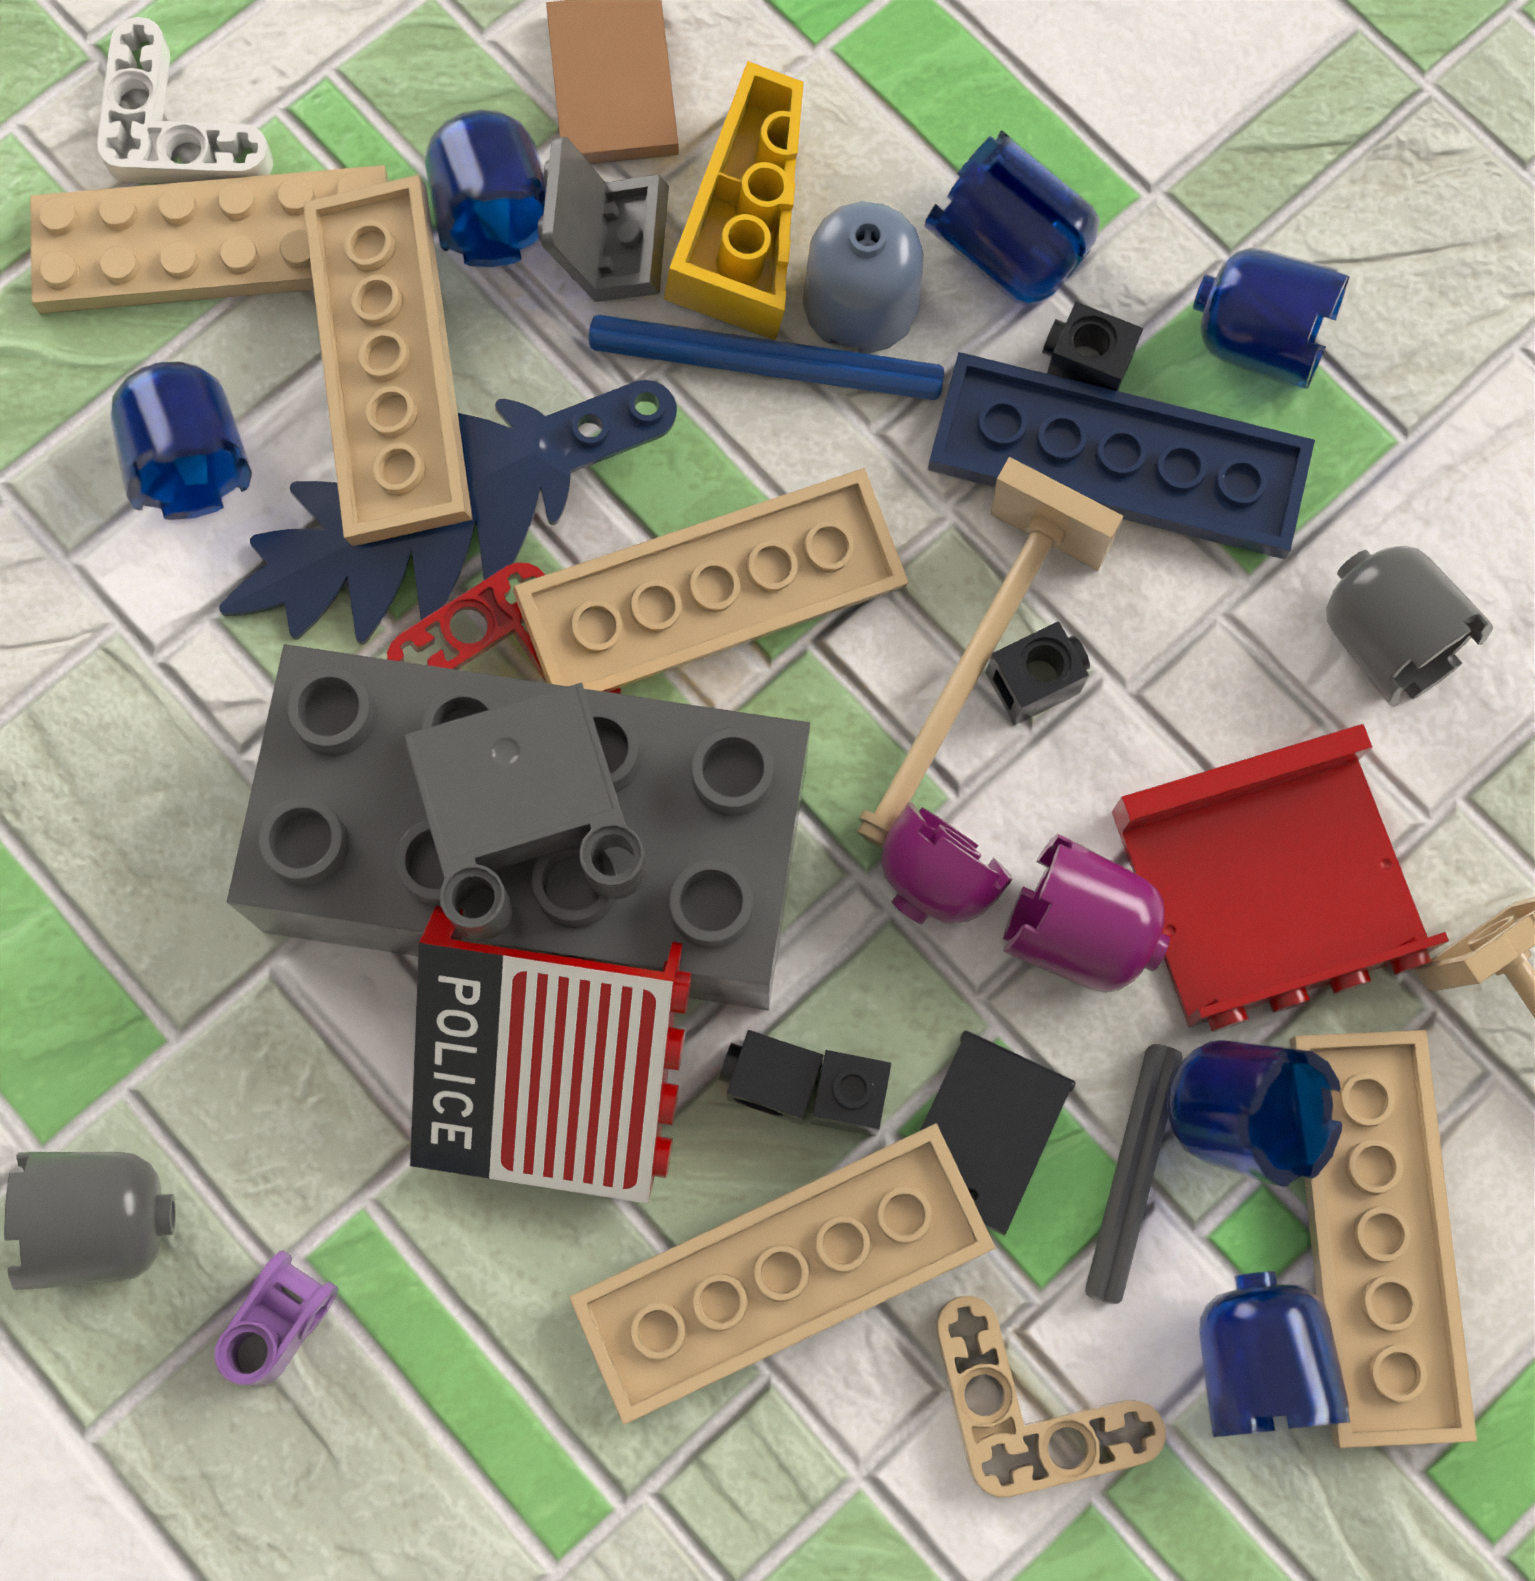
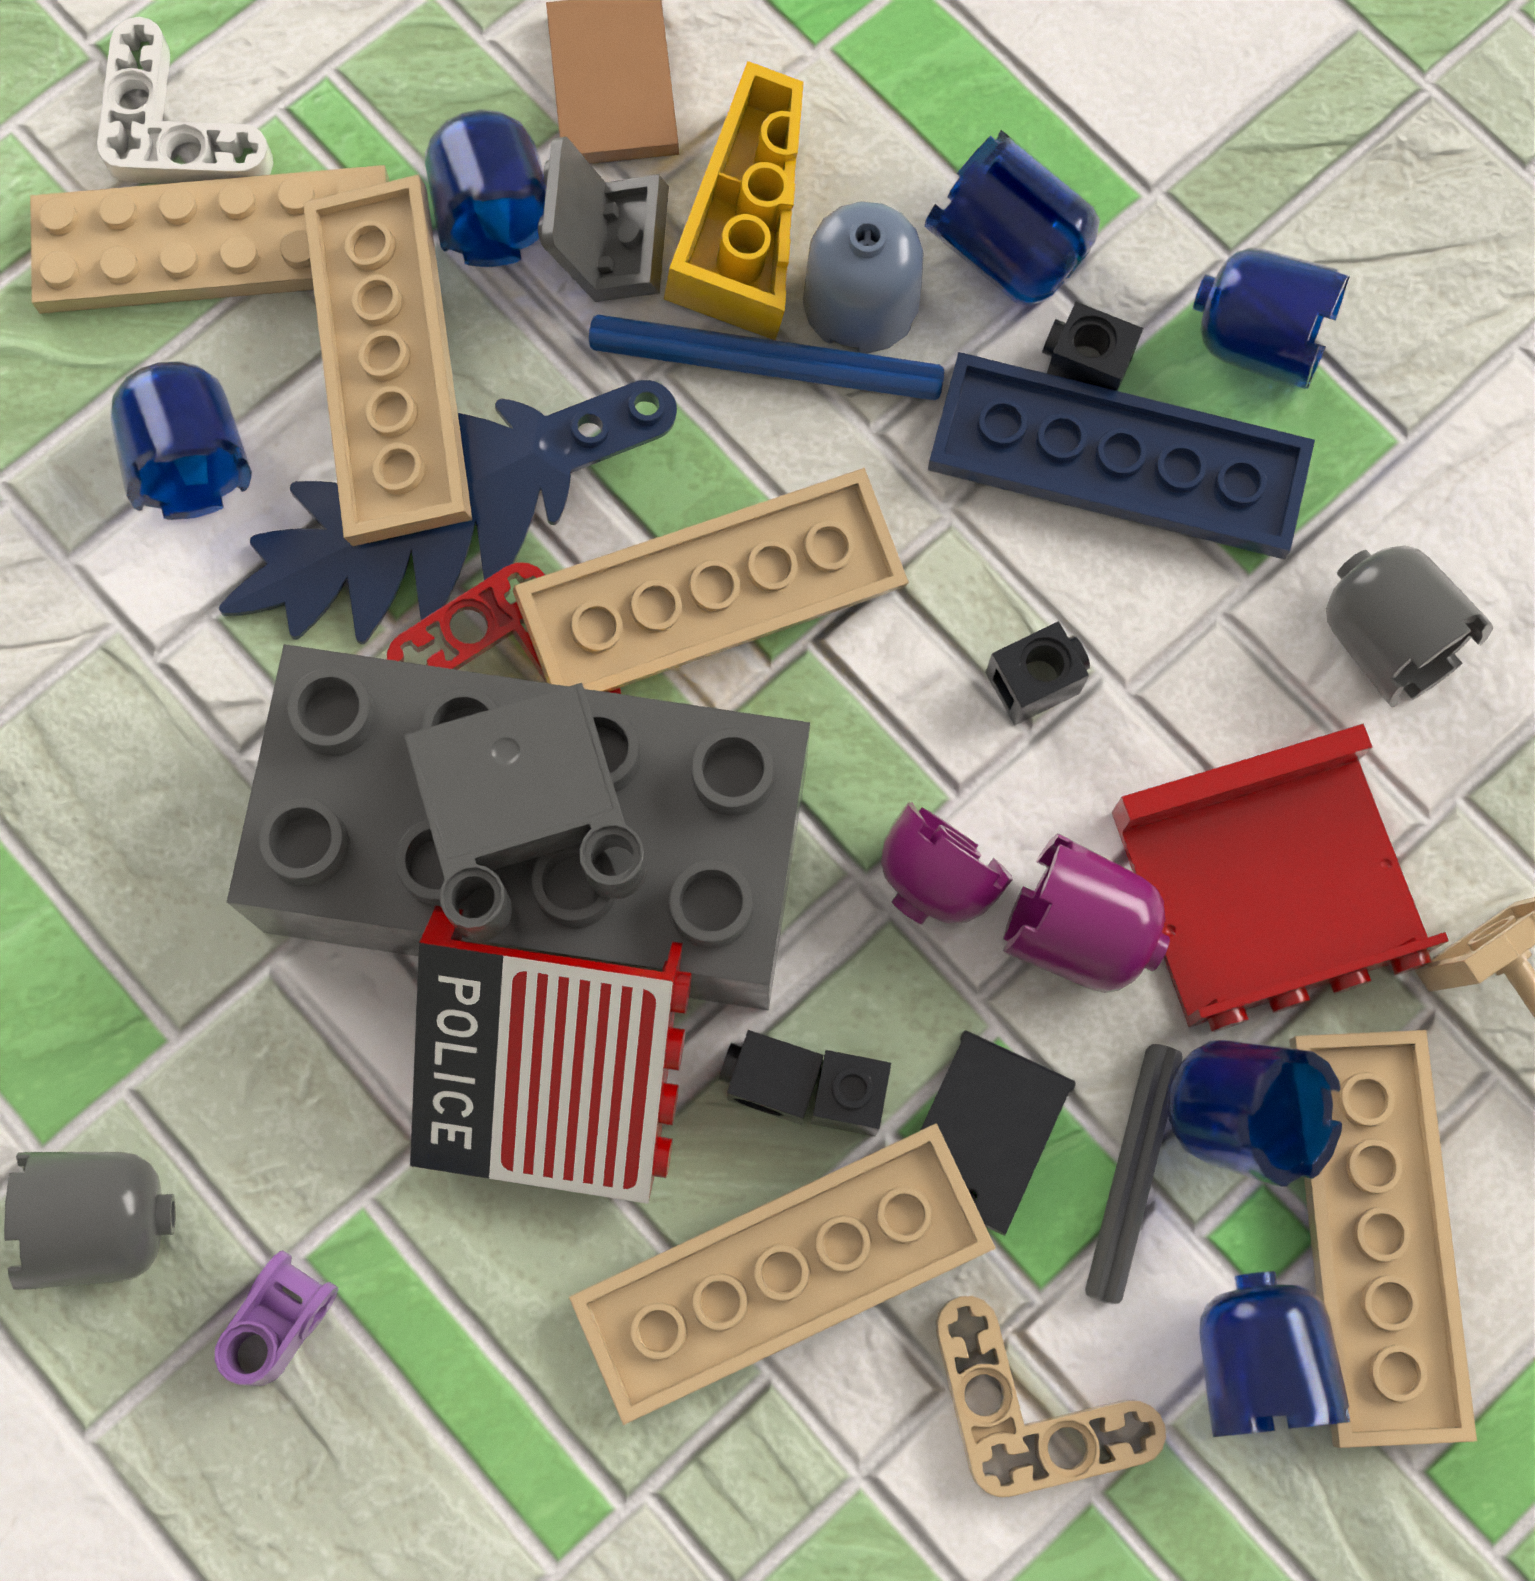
tan tile [857,457,1123,848] -> none

